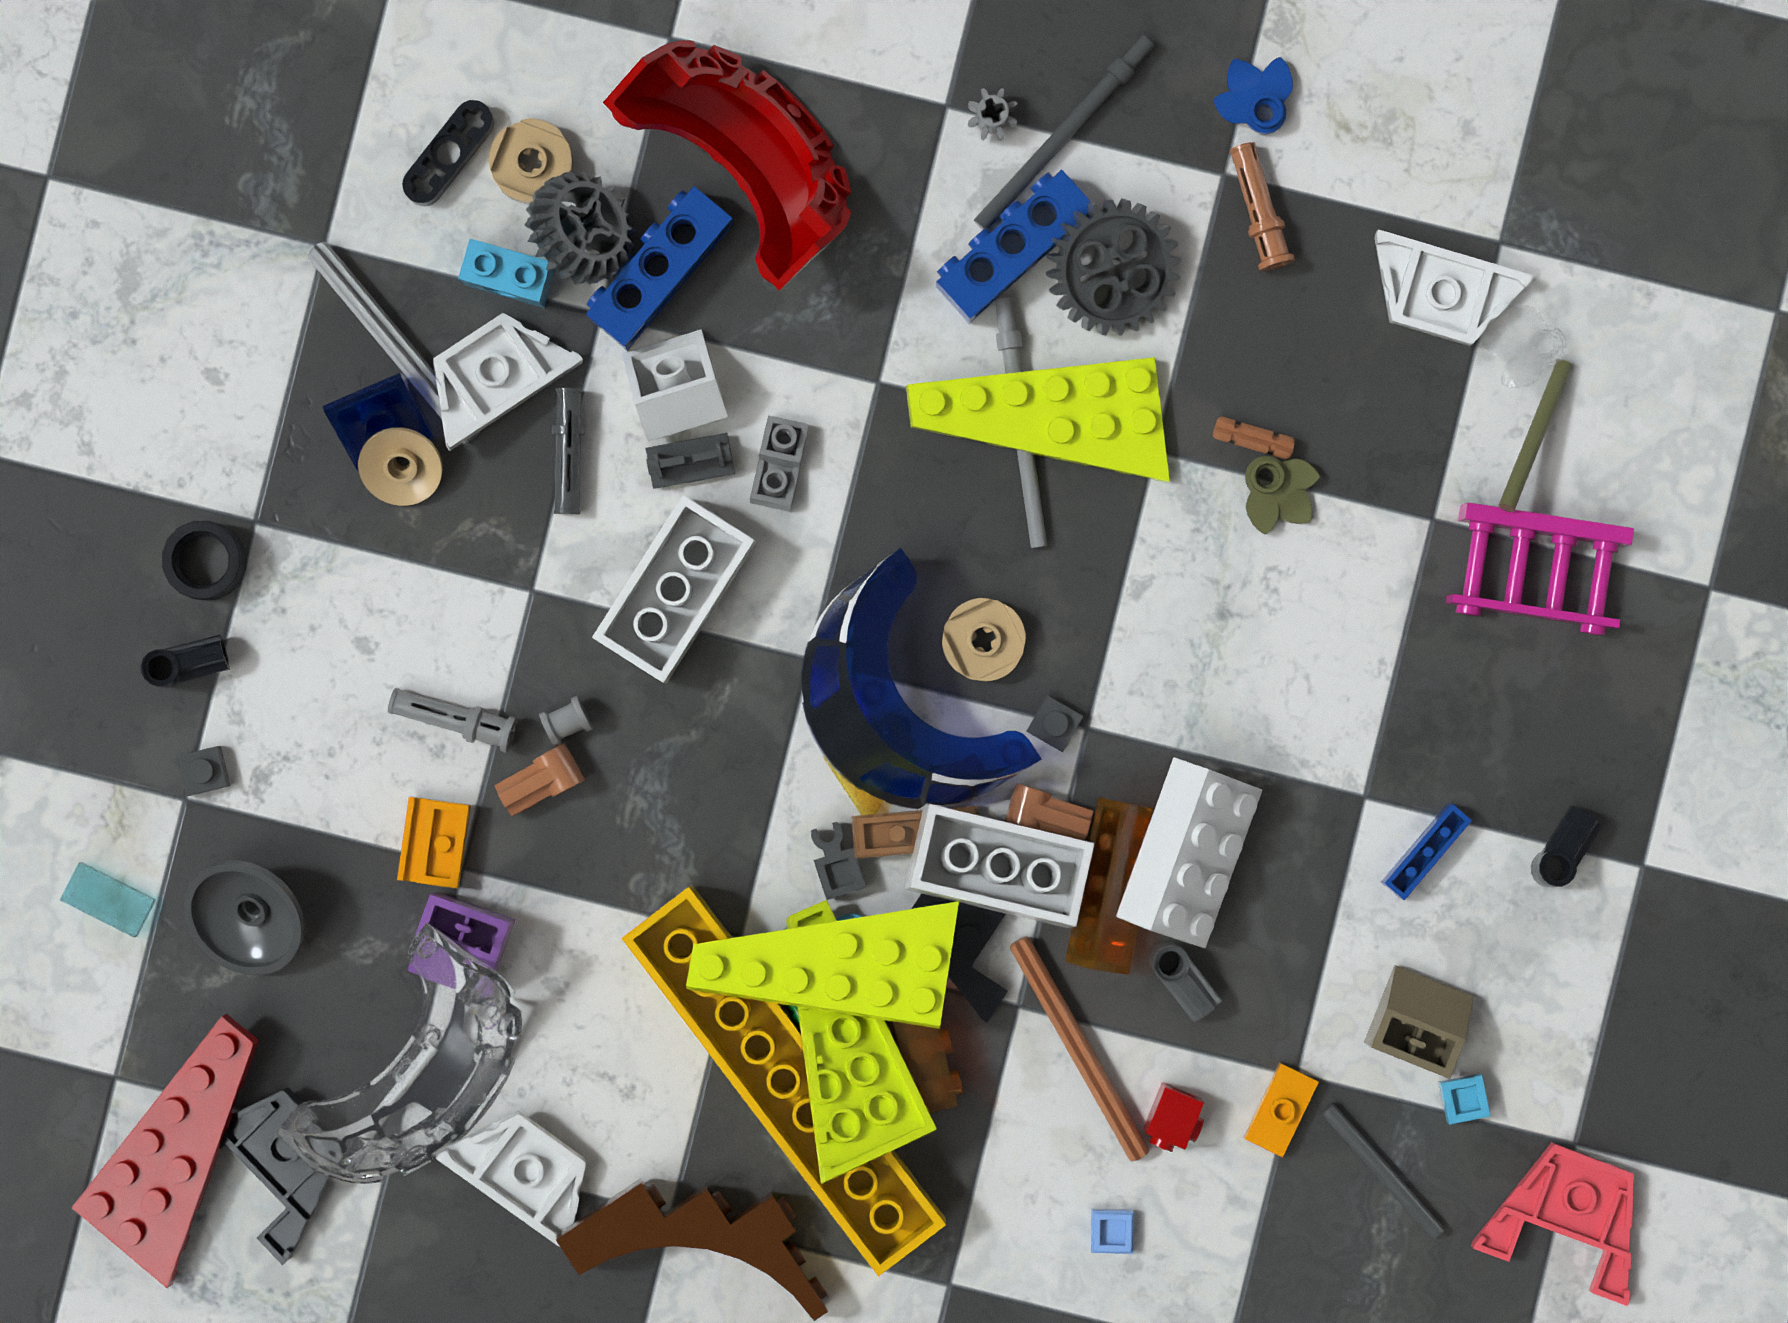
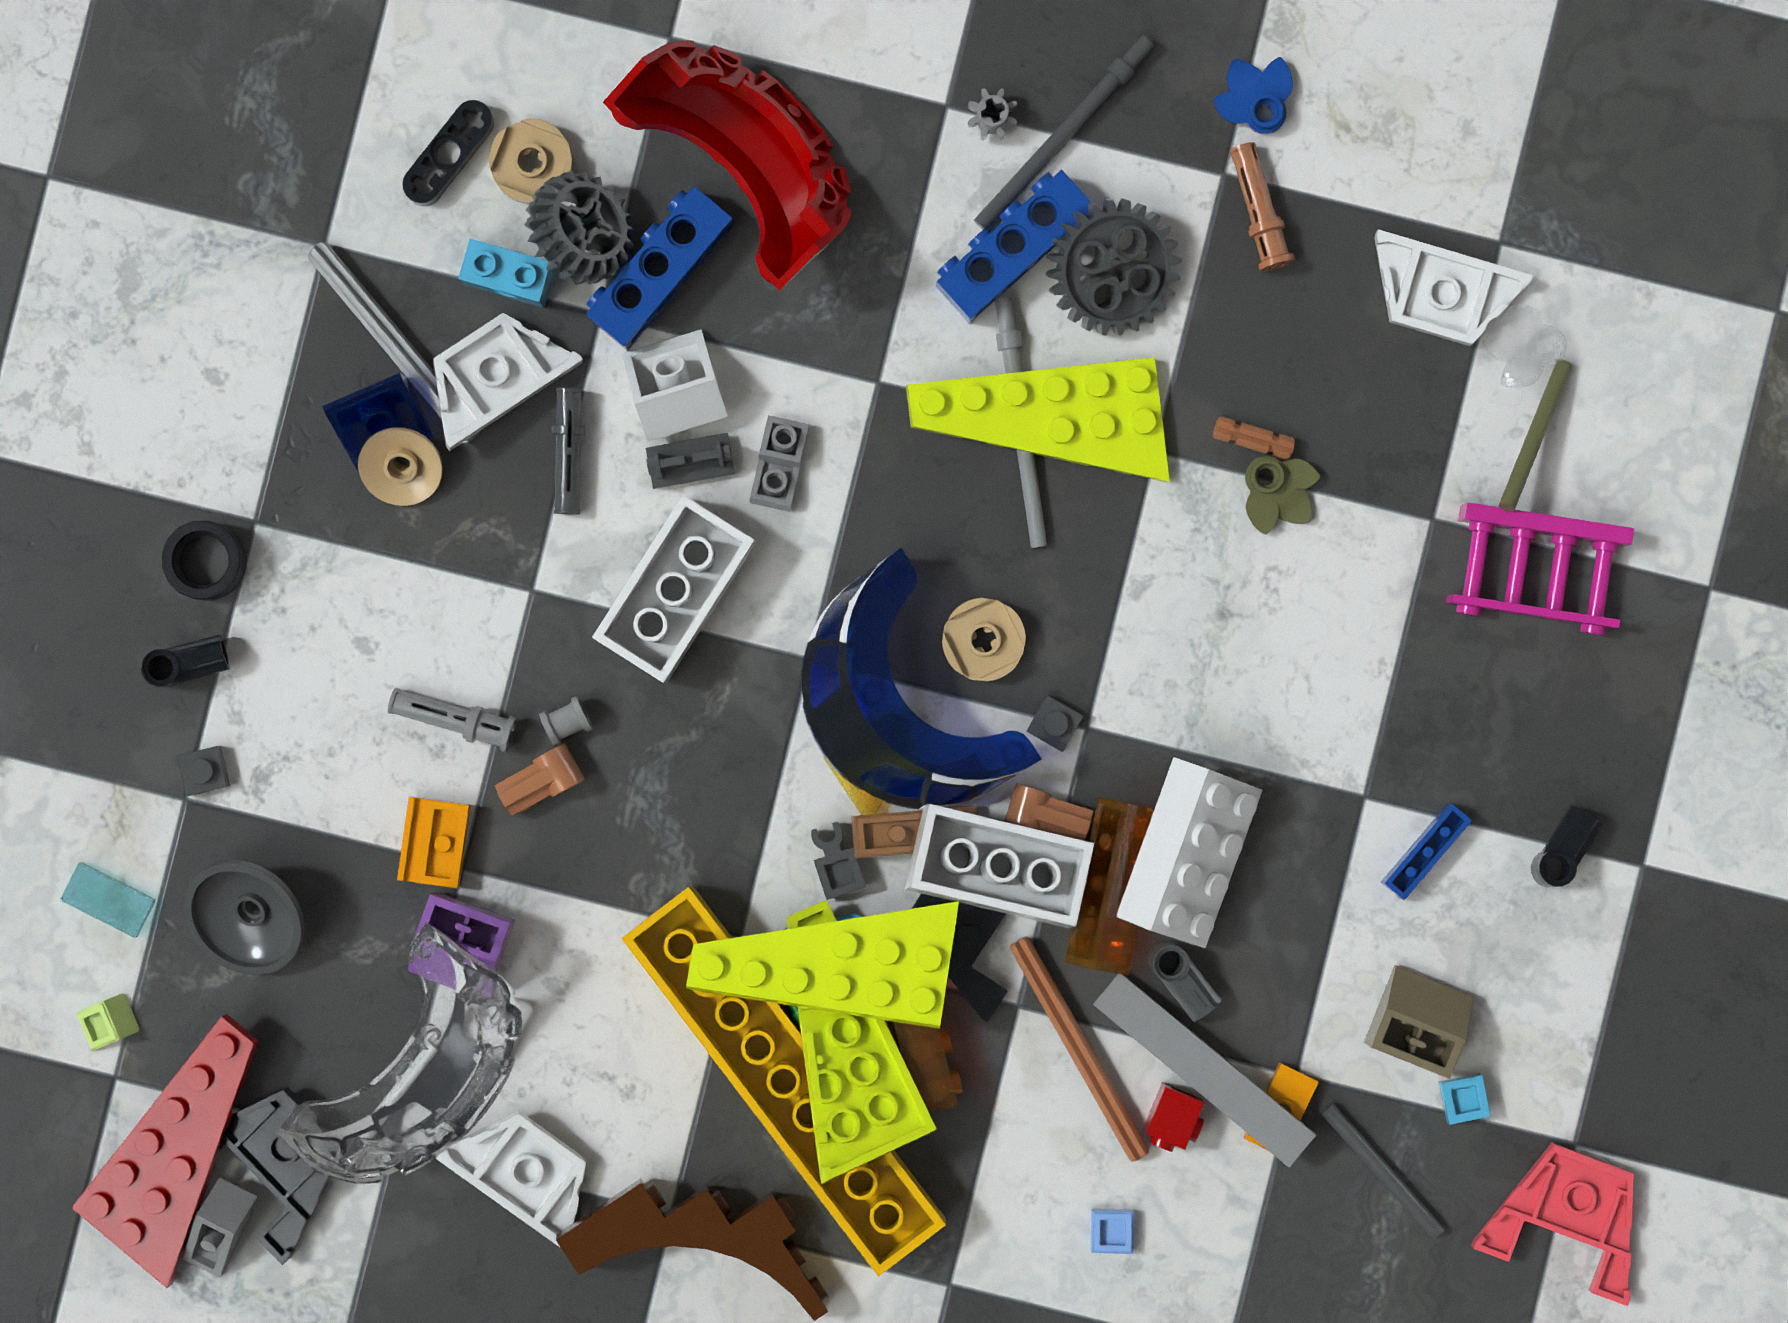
none -> yellowish green slope [76,993,139,1051]
none -> light grey slope [183,1178,257,1278]
none -> light grey tile [1093,972,1316,1168]

